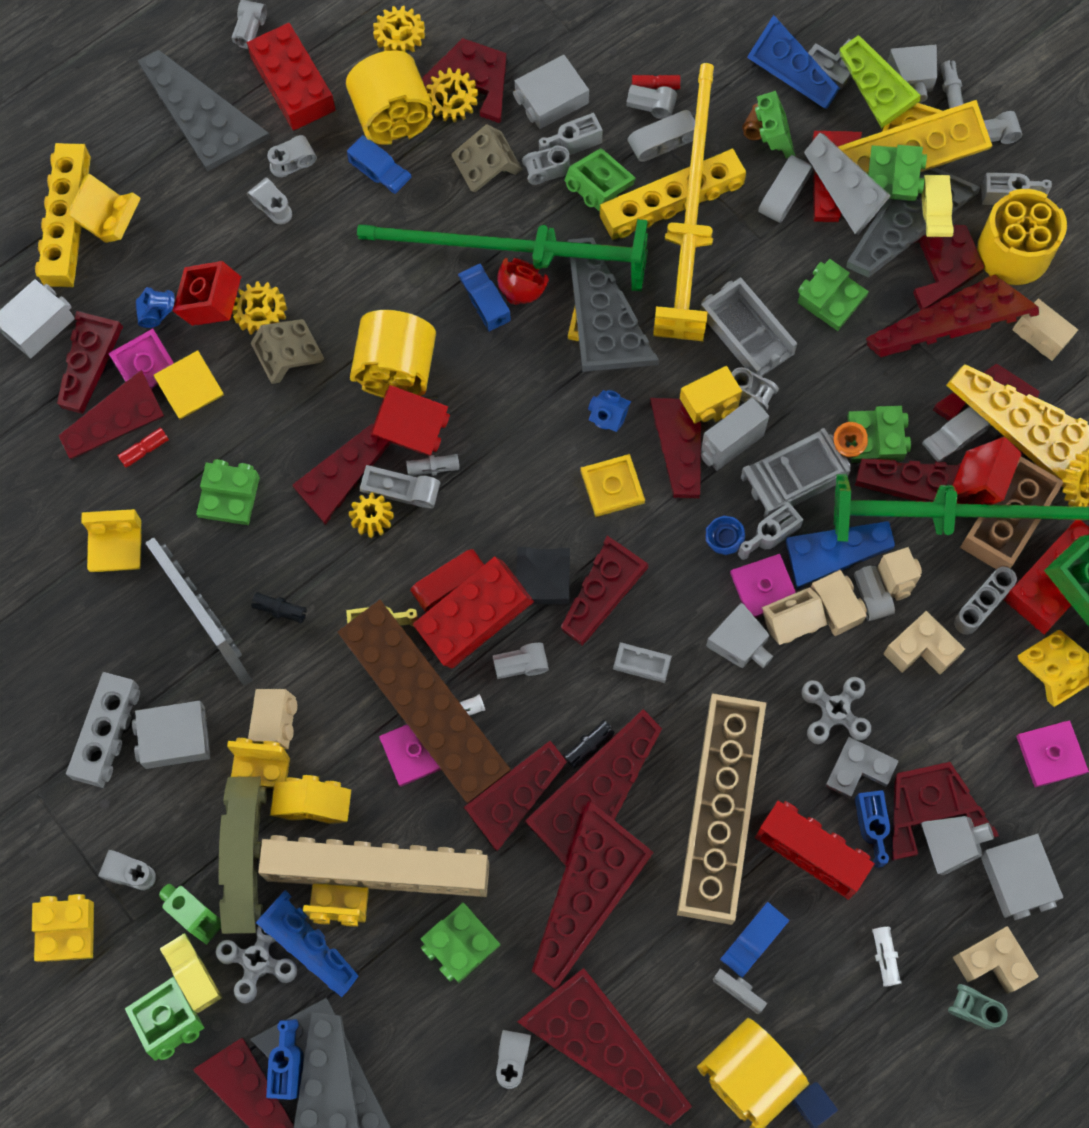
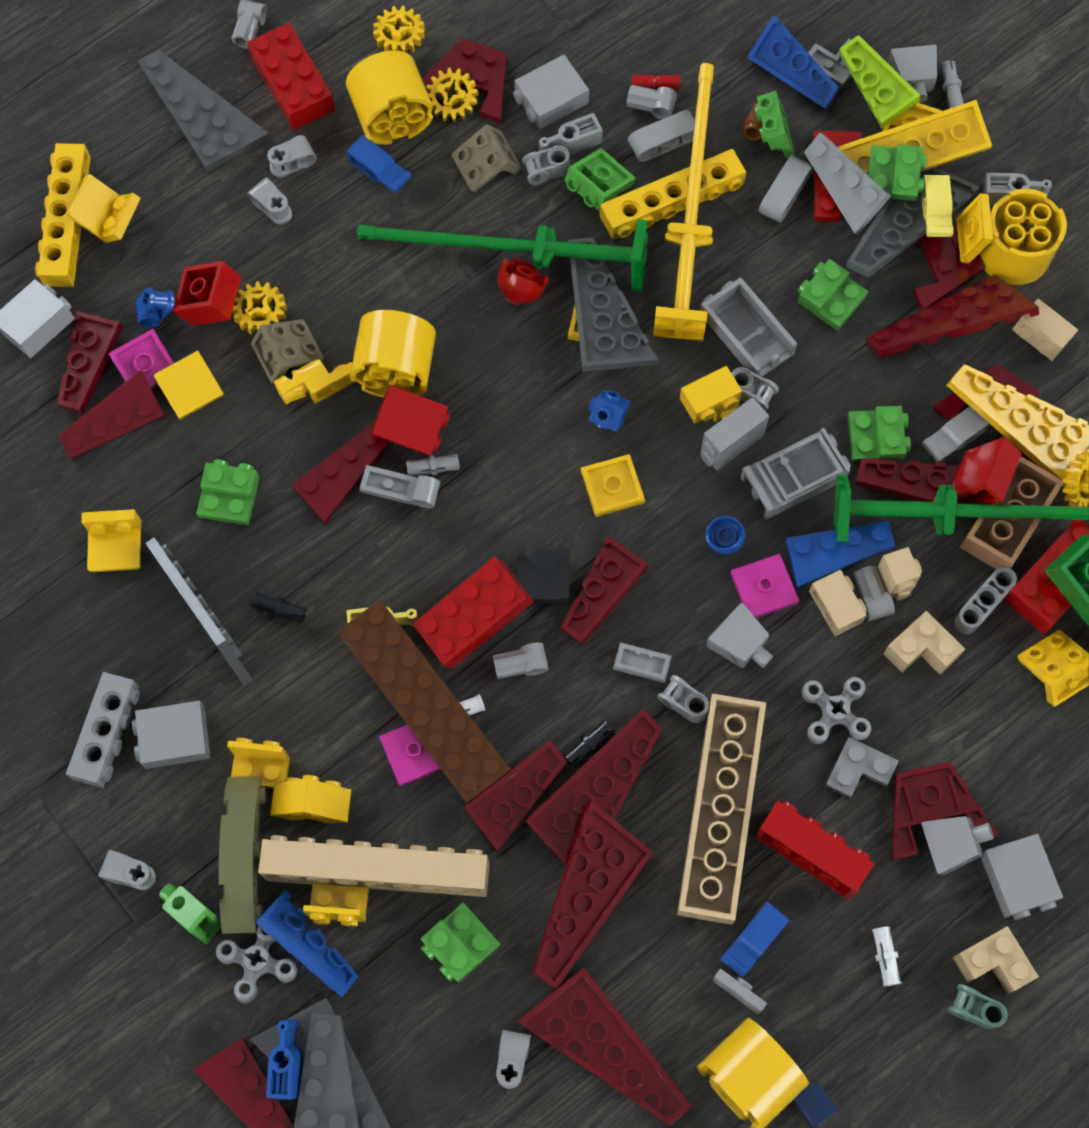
yellow plate [32,894,94,962] -> none
red piece [117,427,169,468] -> none
bright green plate [125,976,204,1061] -> none
light yellow piece [160,933,223,1013] -> none
tan brick [248,689,297,749] -> none
yellow gear [349,492,394,538] -> none
red beam [410,549,484,612] -> none
blue piece [458,264,511,332] -> none
dark red wing [650,398,701,498] -> none
light grey piece [738,502,803,560] -> none
tan brick [762,587,828,645] -> none
orange piece [833,422,868,458] -> none
blue piece [855,790,890,868] -> none
light grey piece [984,111,1022,144] -> none
dark pink plate [1016,720,1089,788] -> none
none -> yellow plate [273,359,354,404]
none -> light grey piece [657,675,709,723]
none -> yellow tile [956,193,993,263]

